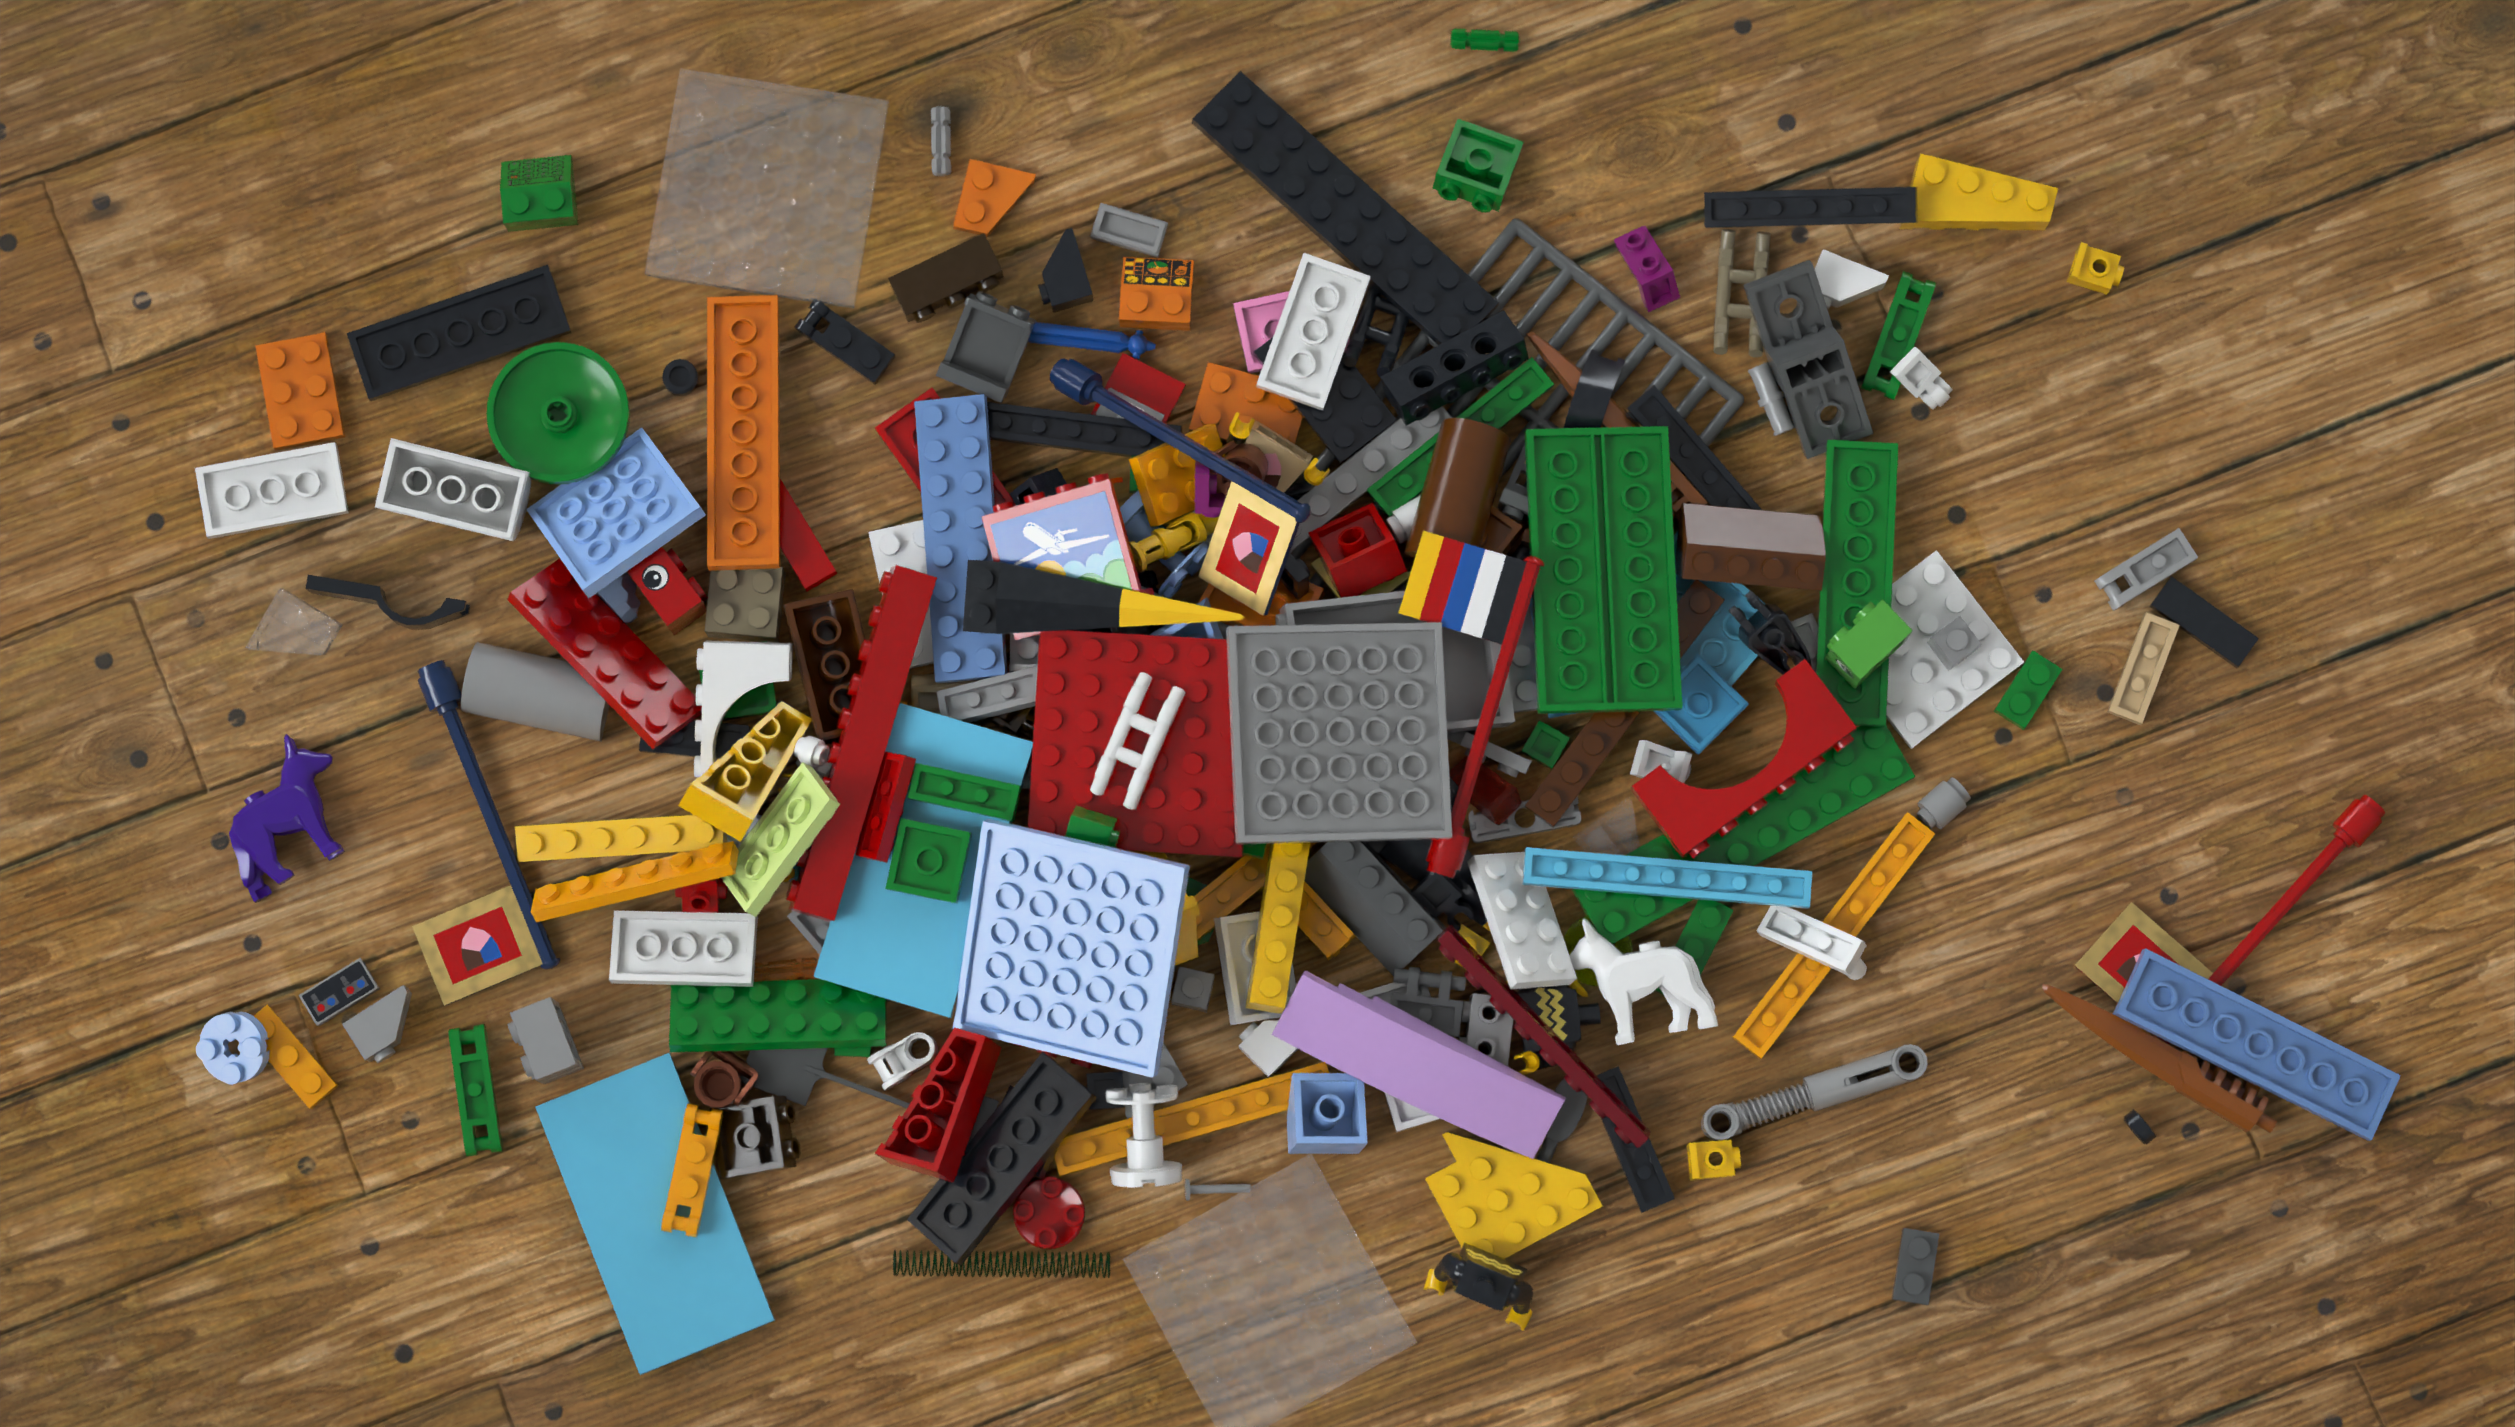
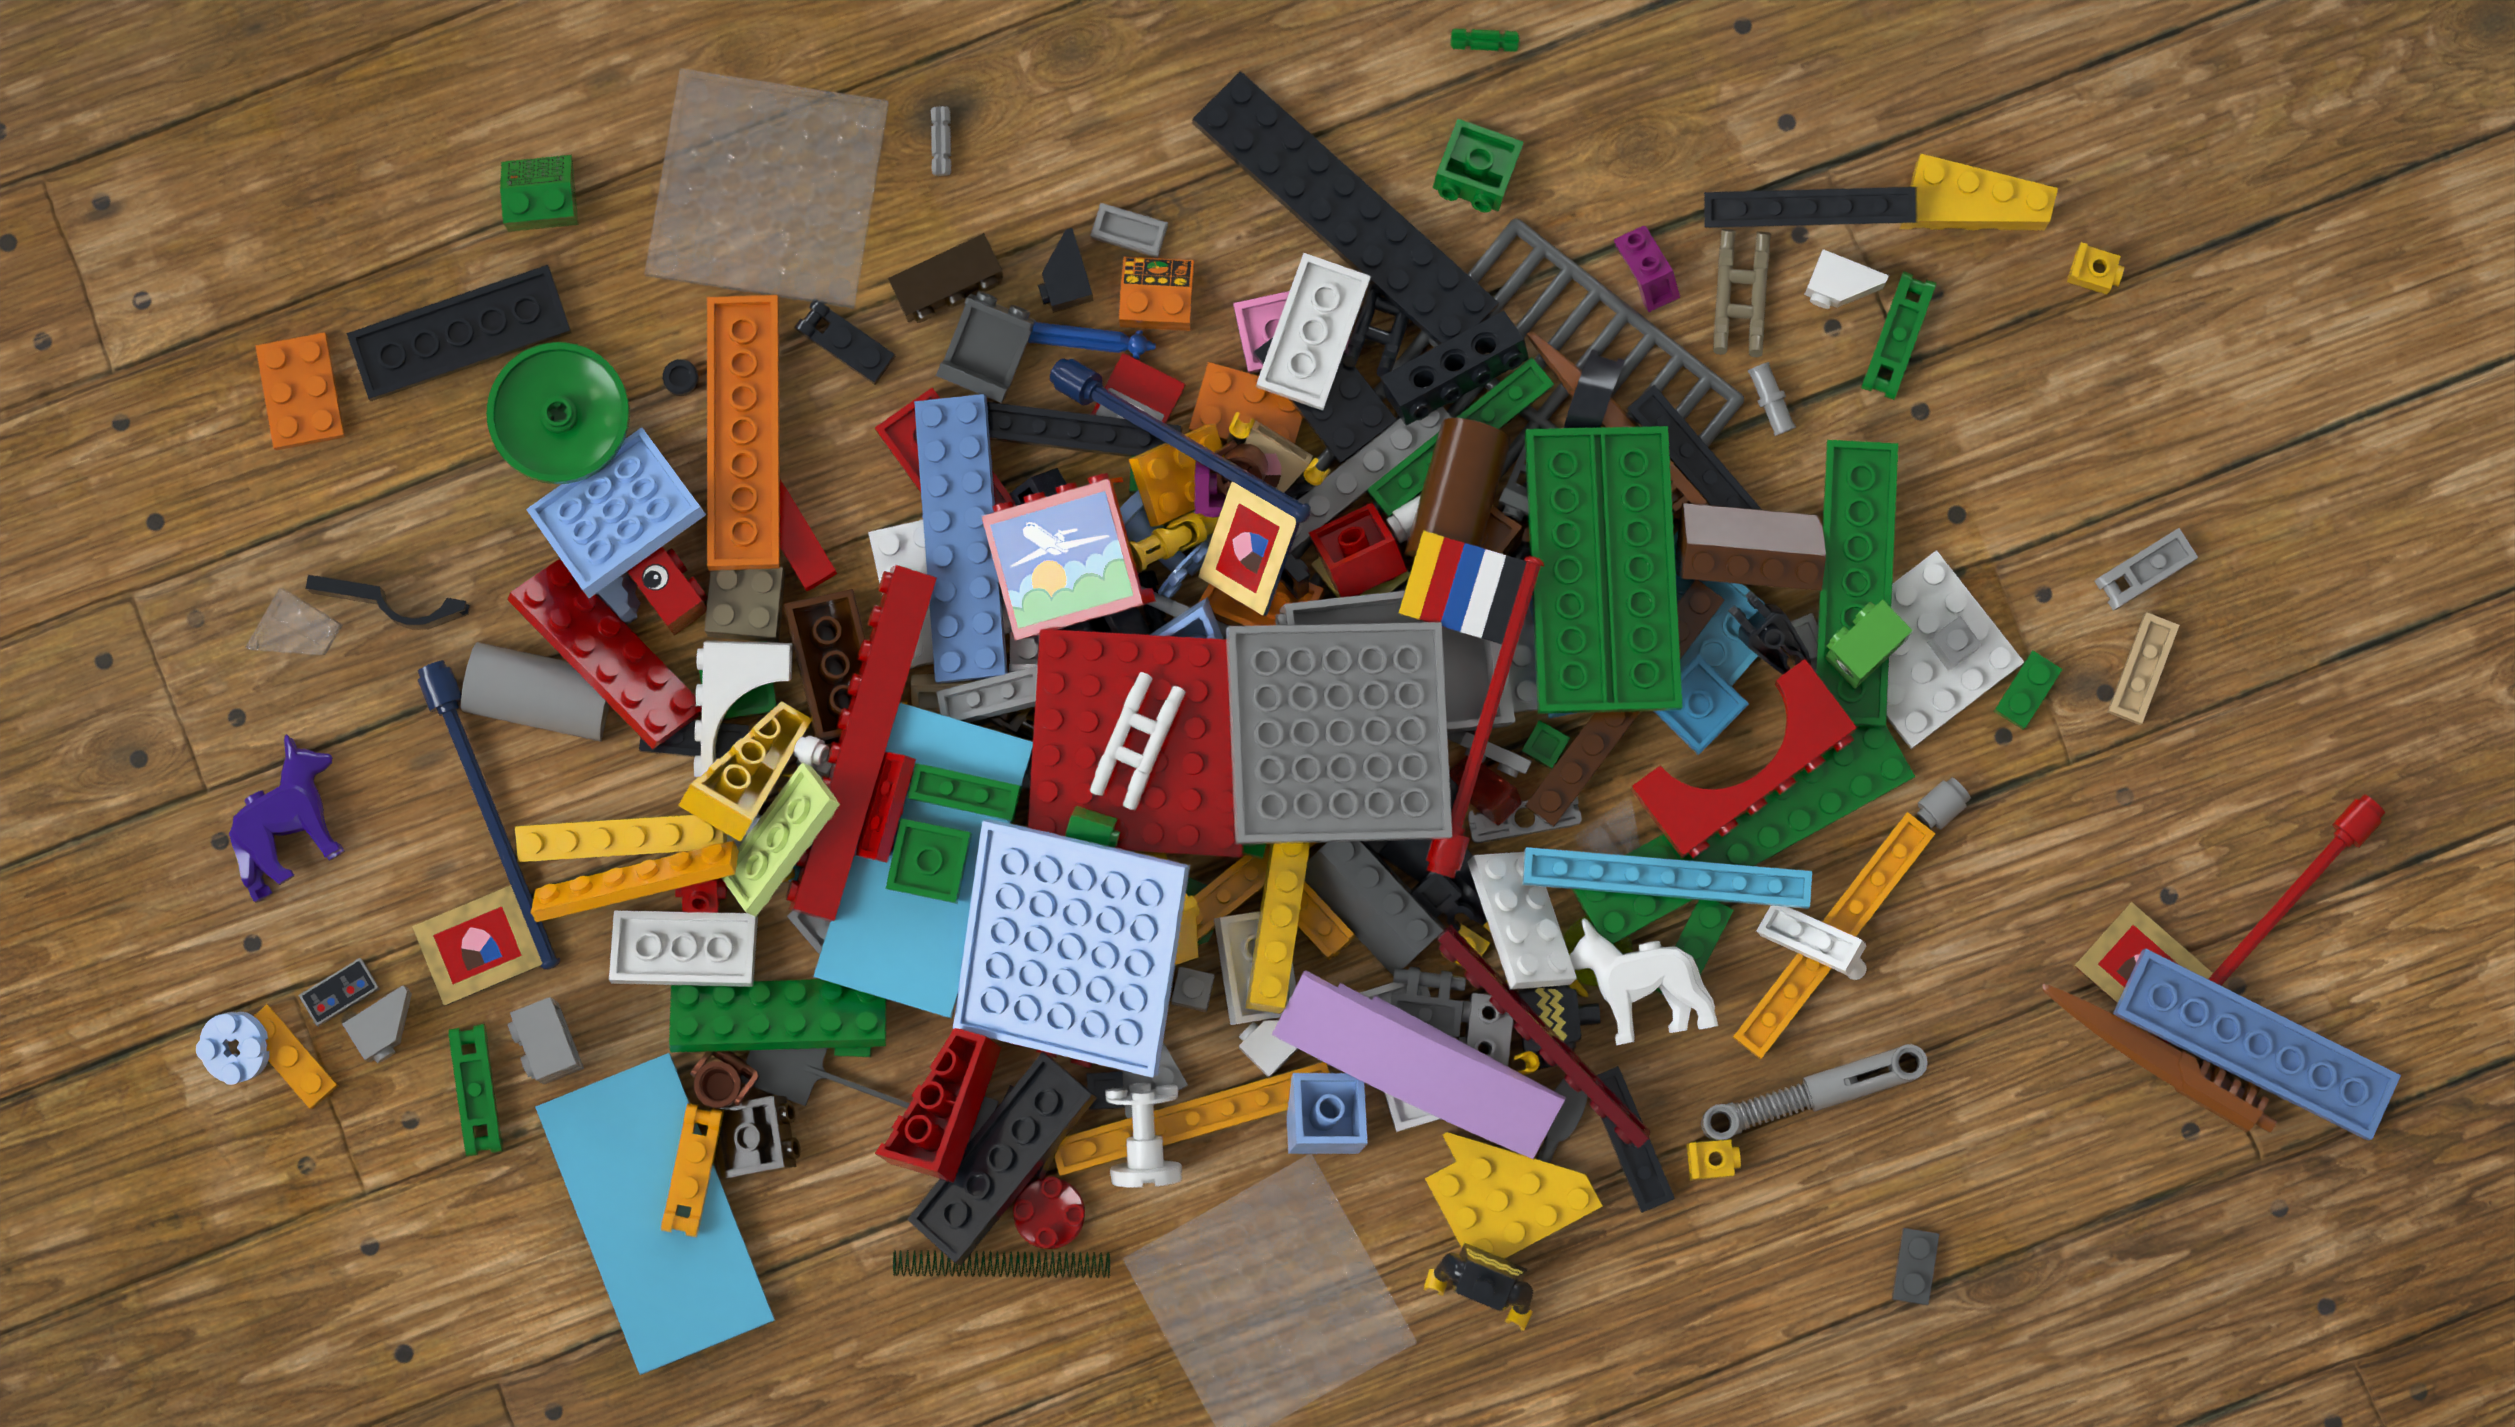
white plate [195,442,349,539] -> none
white brick [375,438,531,541] -> none
clear orange axle [754,957,818,982] -> none
white piece [867,1032,938,1091] -> none
orange wing [953,159,1036,237] -> none
black plate [963,560,1245,634] -> none
light grey pin [1185,1179,1250,1200] -> none
white bracket [1630,740,1692,783] -> none
dark grey bracket [1743,260,1873,459] -> none
white plate [1890,347,1953,410] -> none
black tile [2123,1109,2156,1145] -> none
black tile [2150,576,2259,668] -> none

